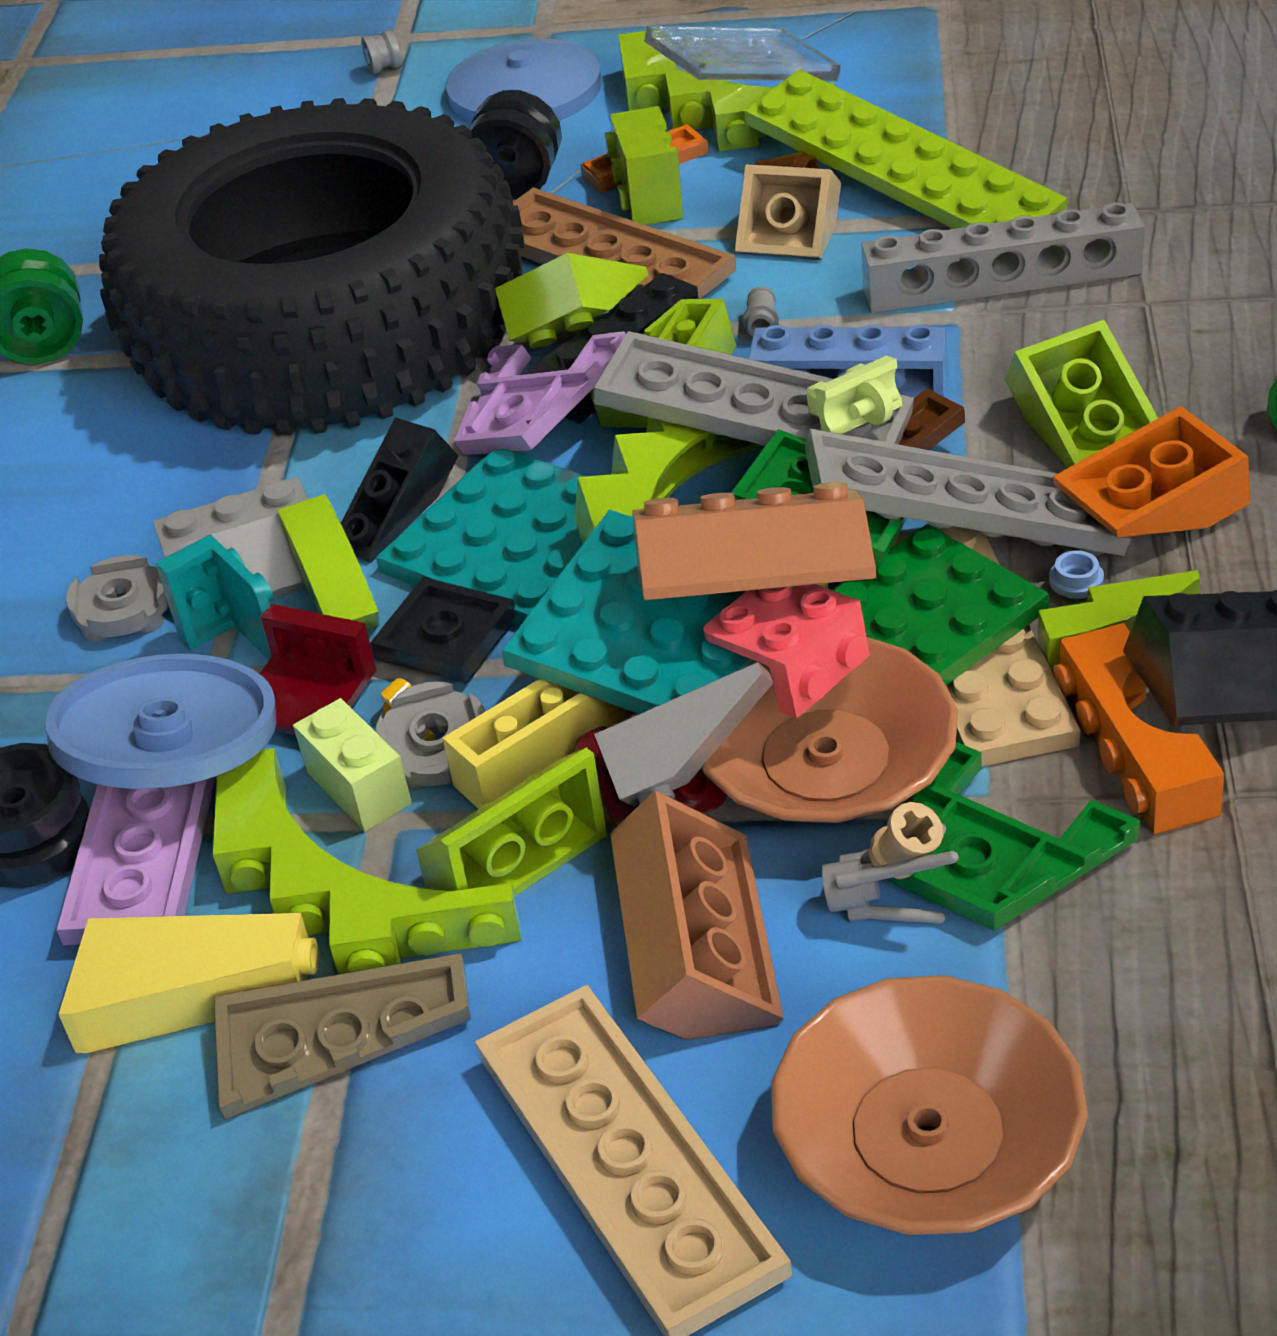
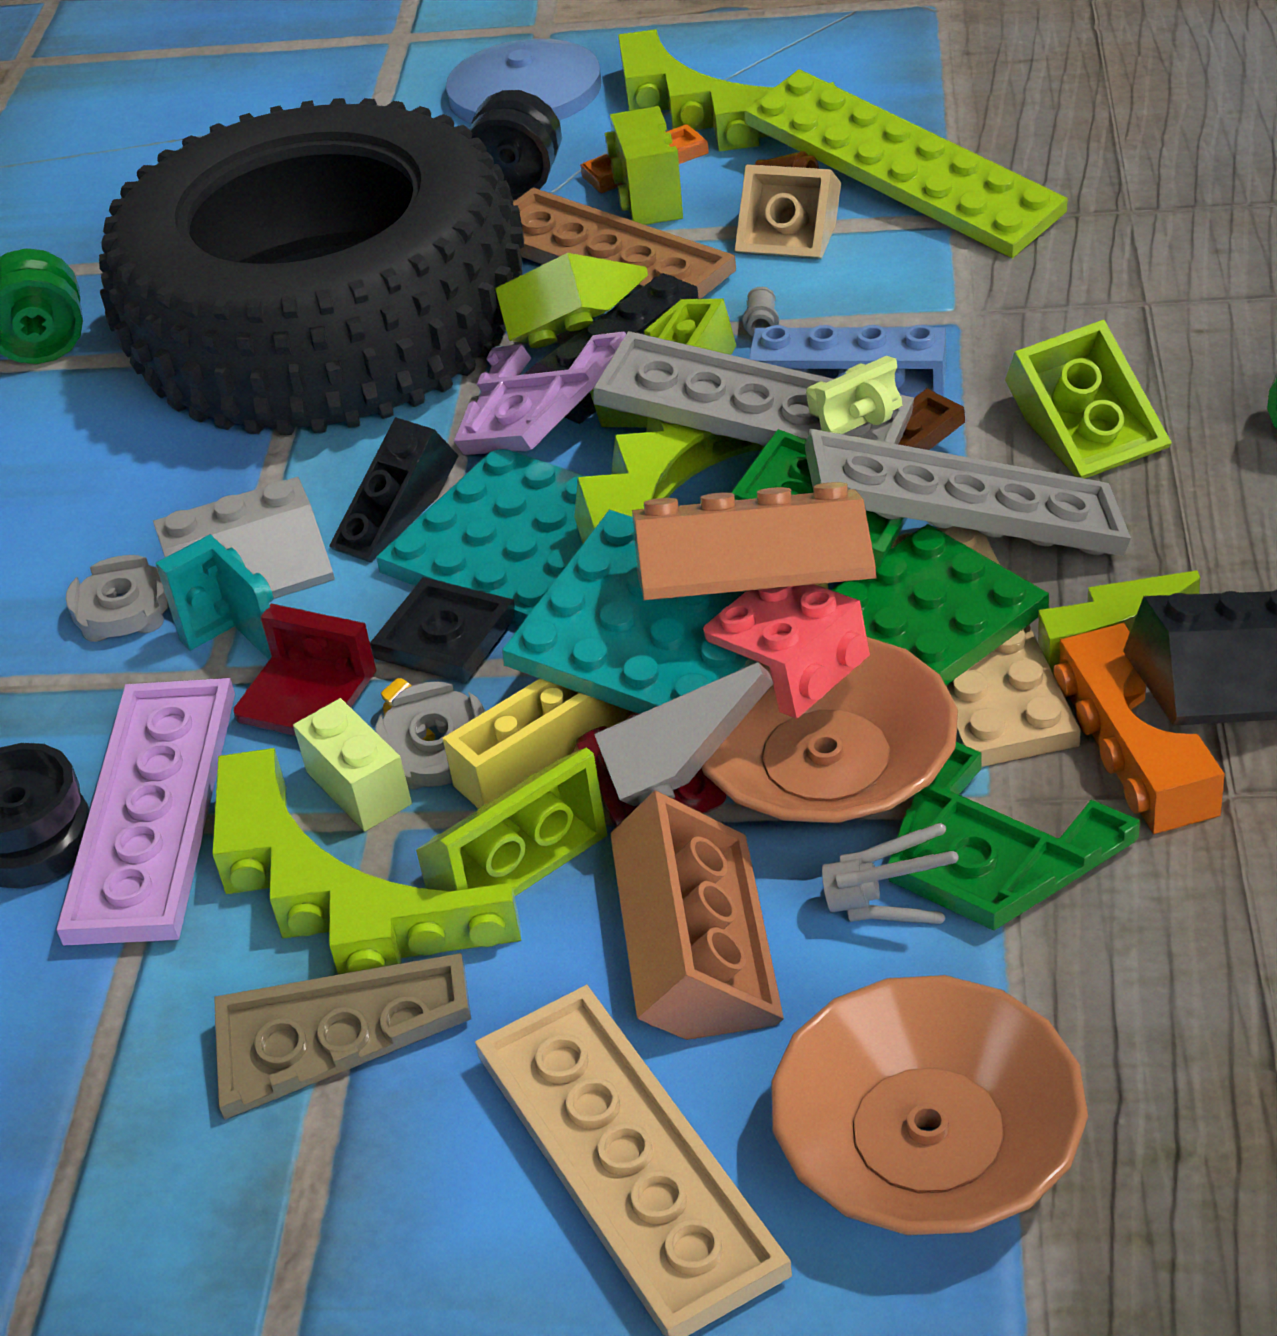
medium blue dish [45,654,277,789] -> none
light yellow slope [58,913,319,1053] -> none
lime slope [277,494,379,629] -> none
light grey wheel [361,29,402,75] -> none
clear plate [644,26,841,81] -> none
light grey brick [861,203,1145,313] -> none
tan bush [869,802,943,879] -> none
light blue plate [1049,551,1104,600] -> none
orange slope [1053,406,1250,538] -> none

